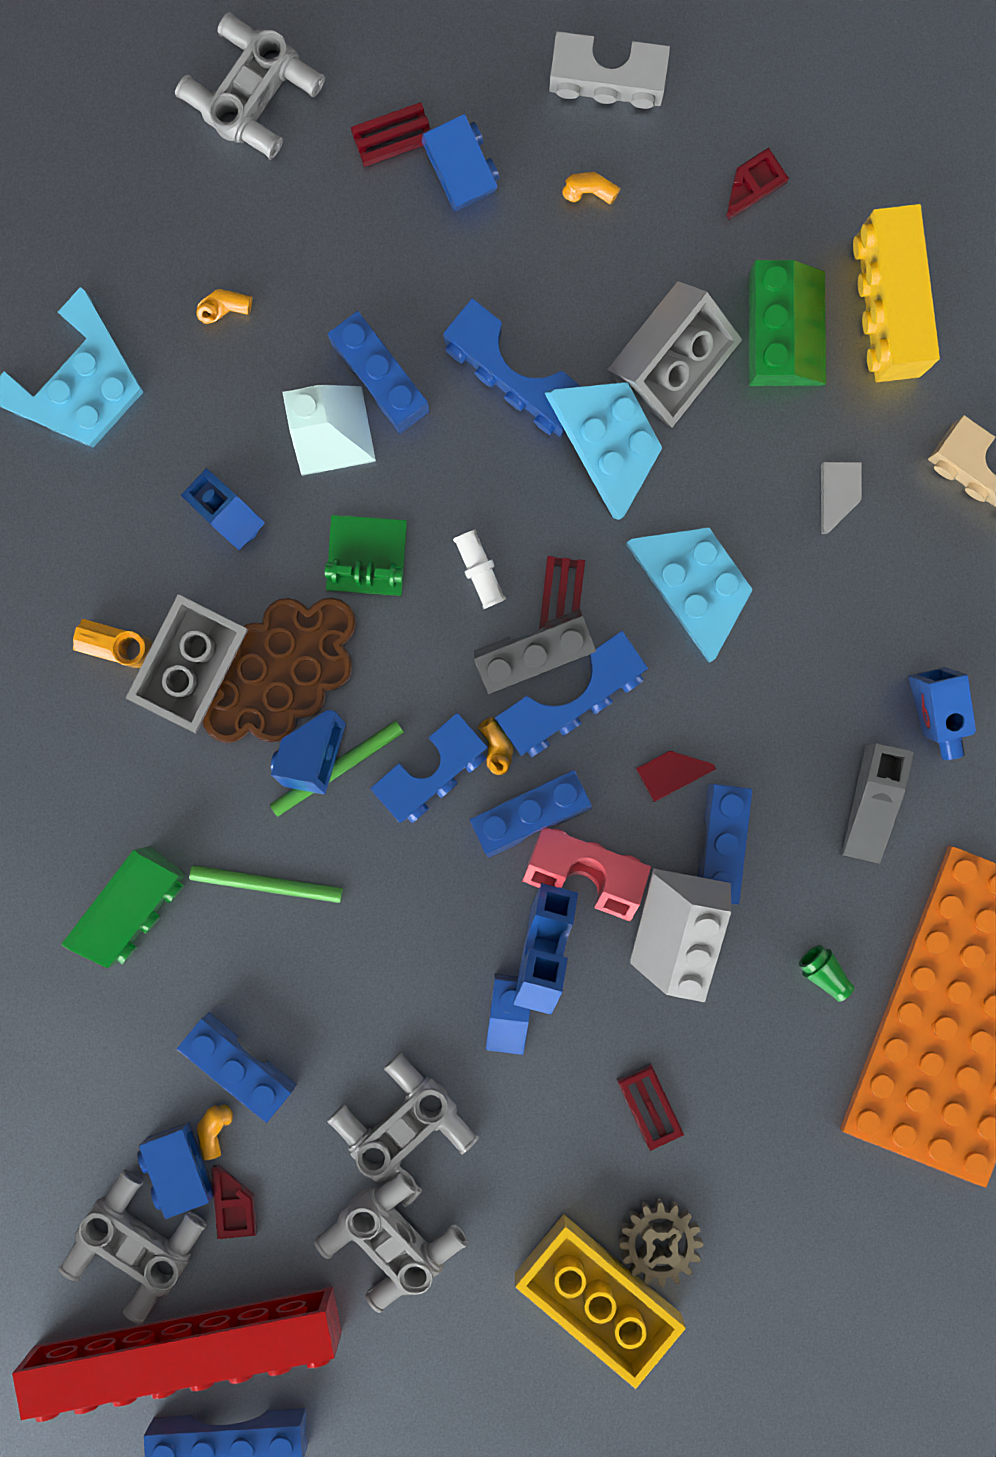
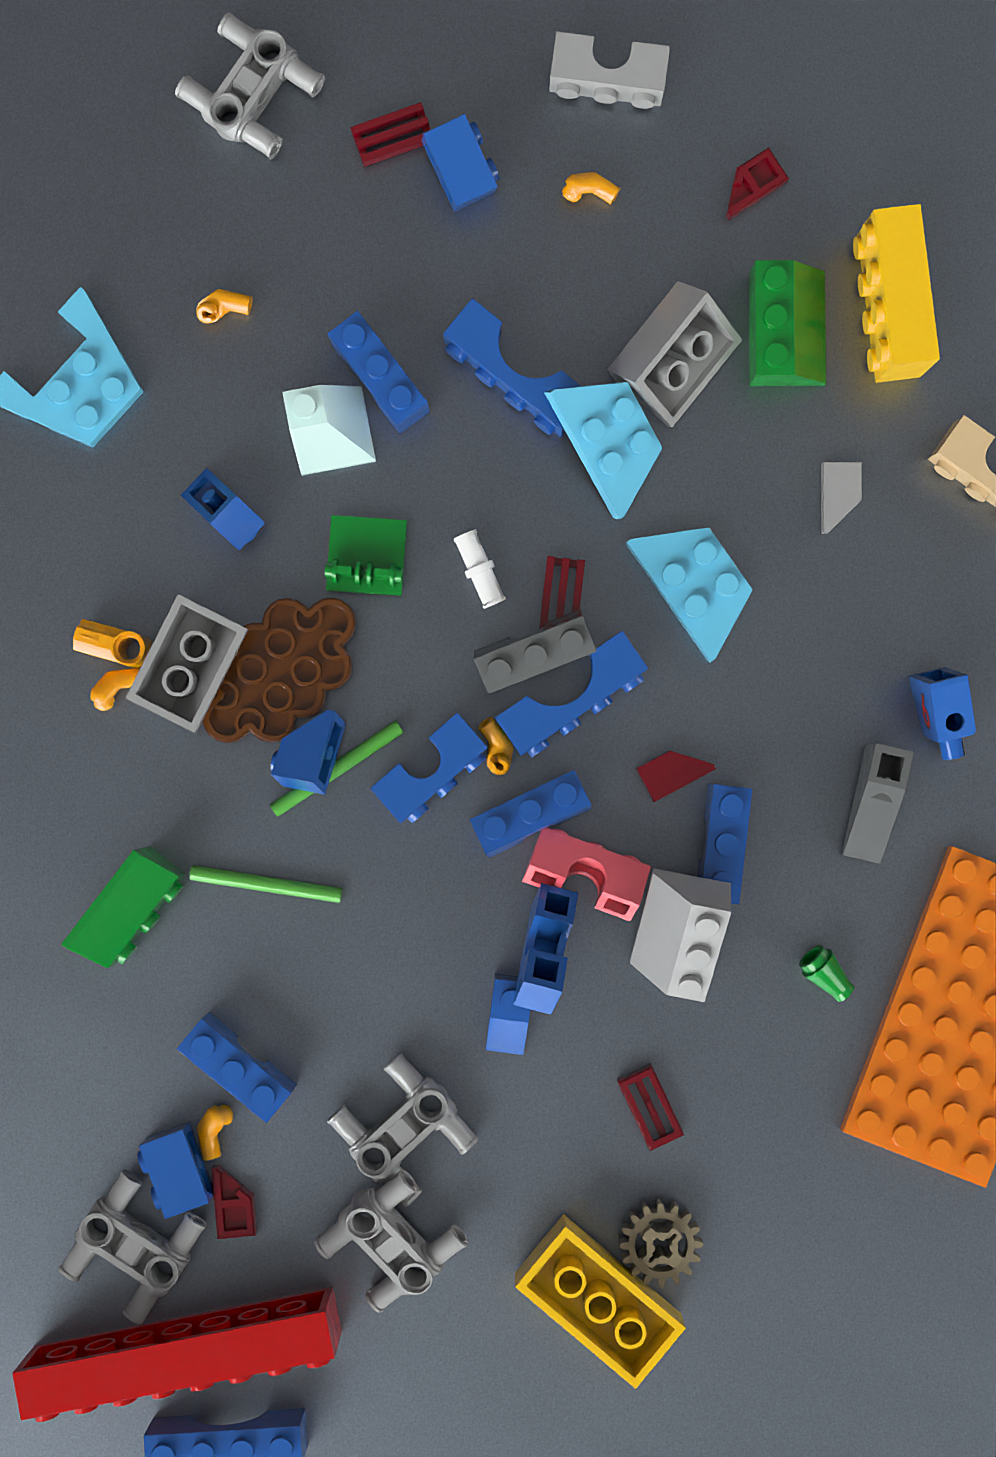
none -> light orange arm [90,668,140,711]

